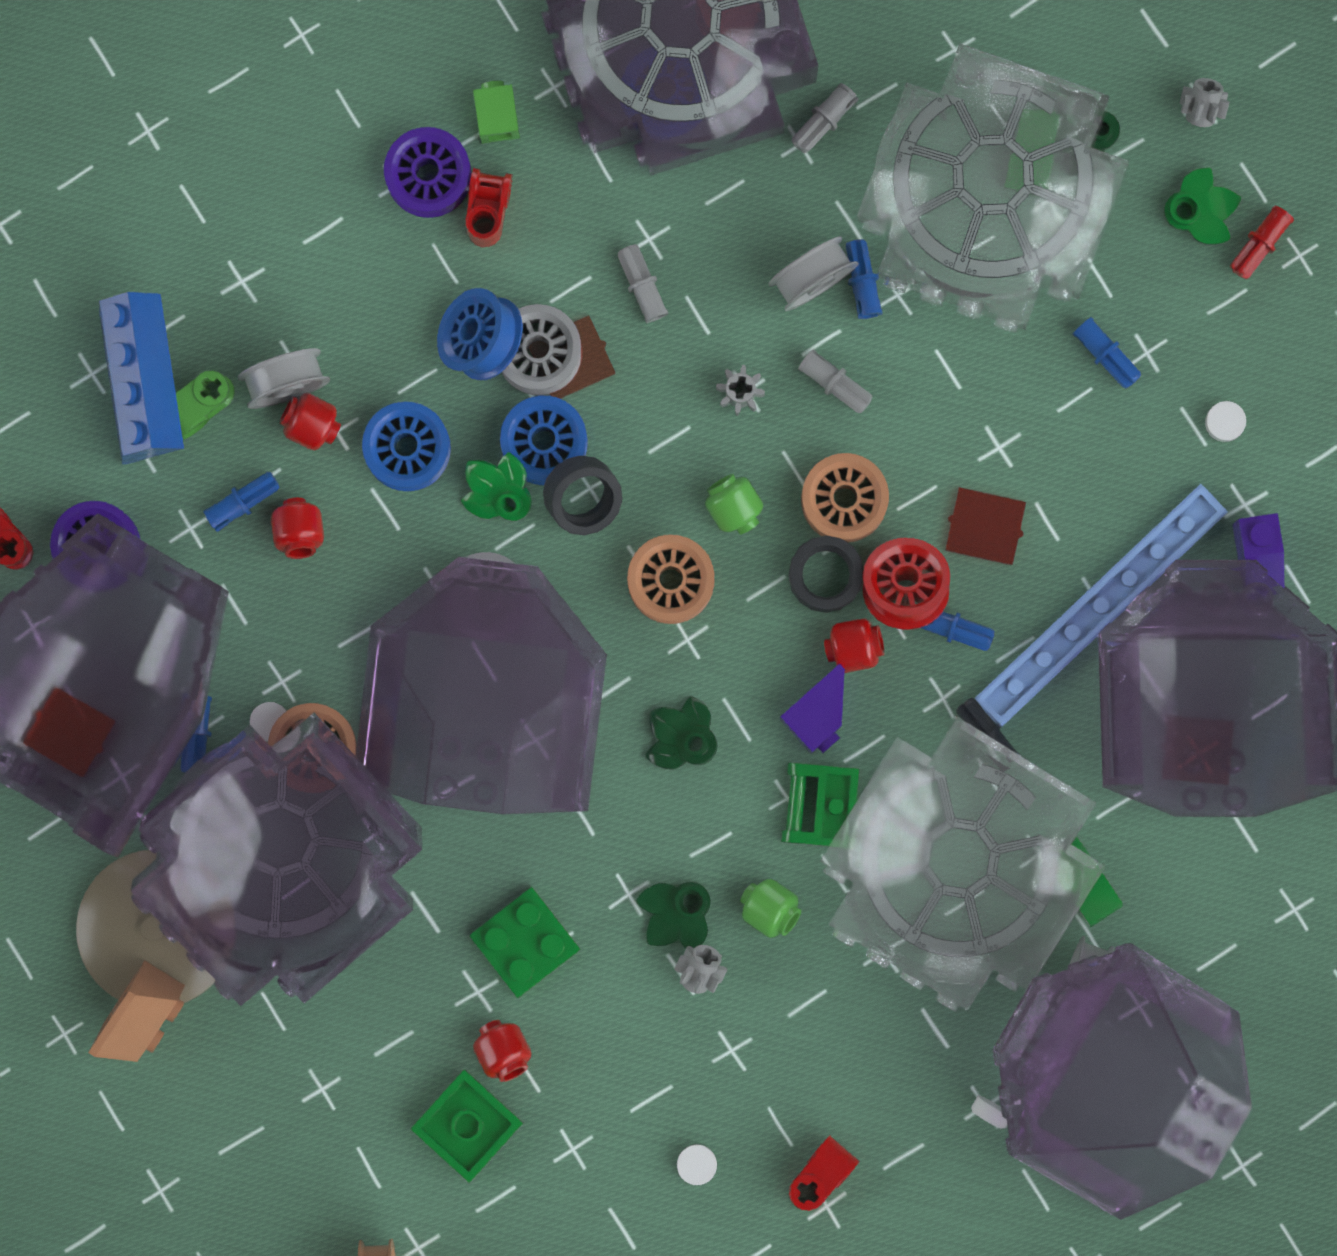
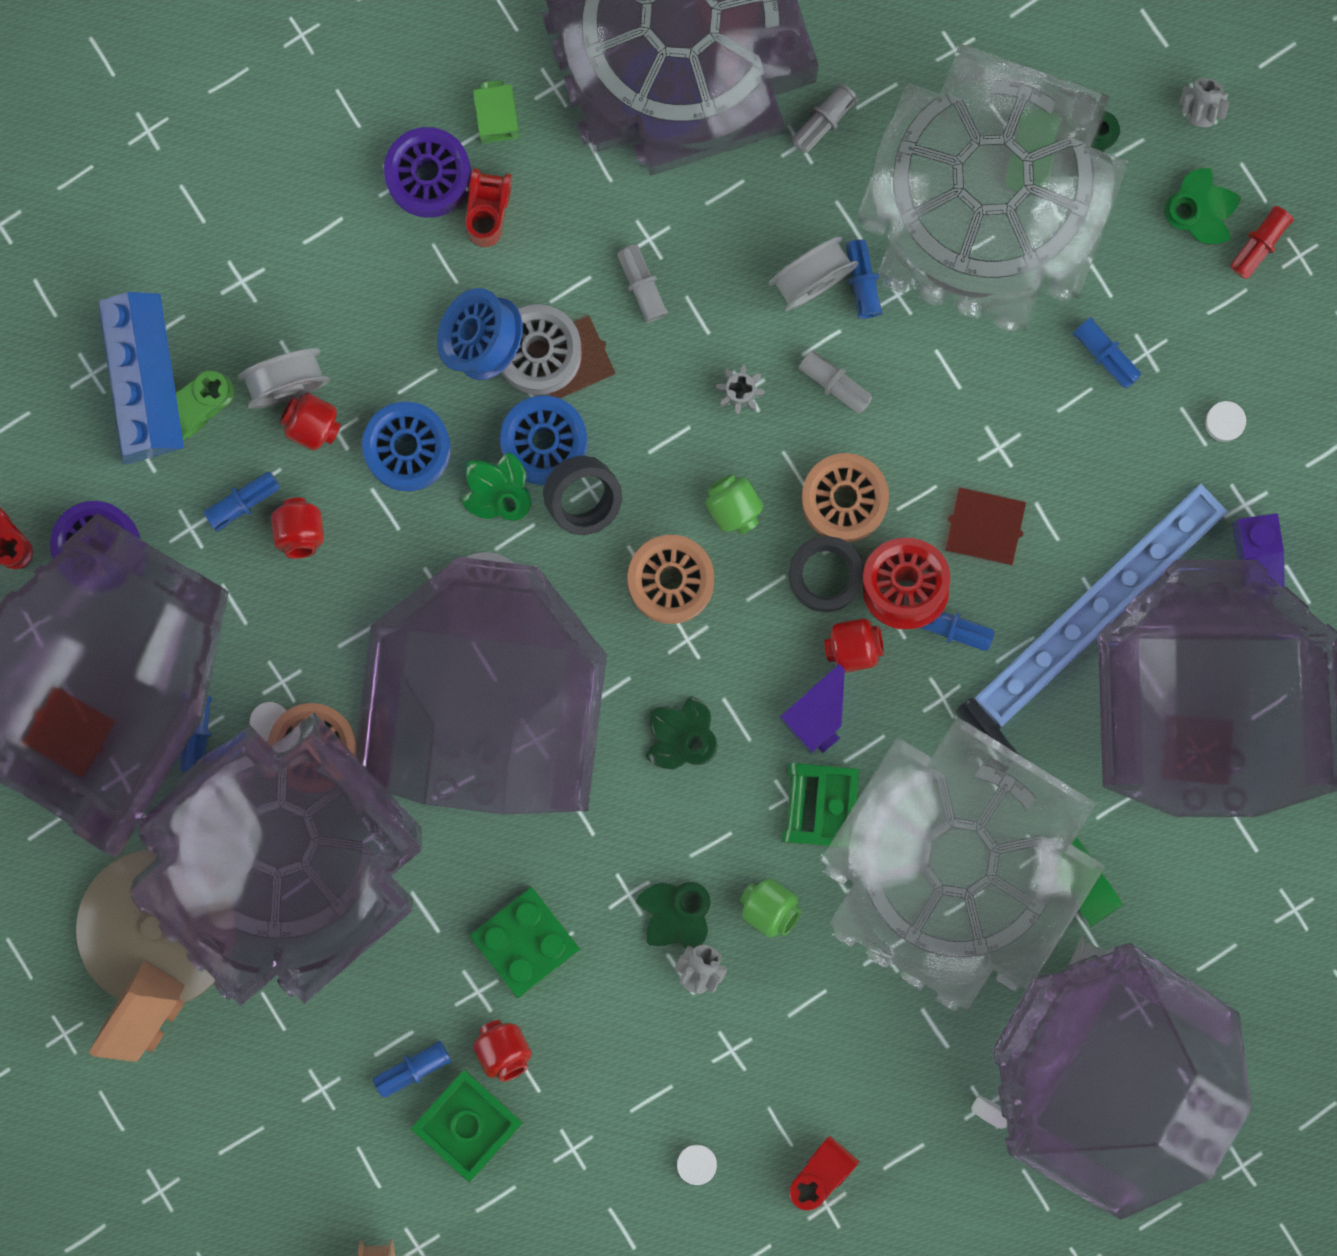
none -> blue axle [373,1040,452,1097]

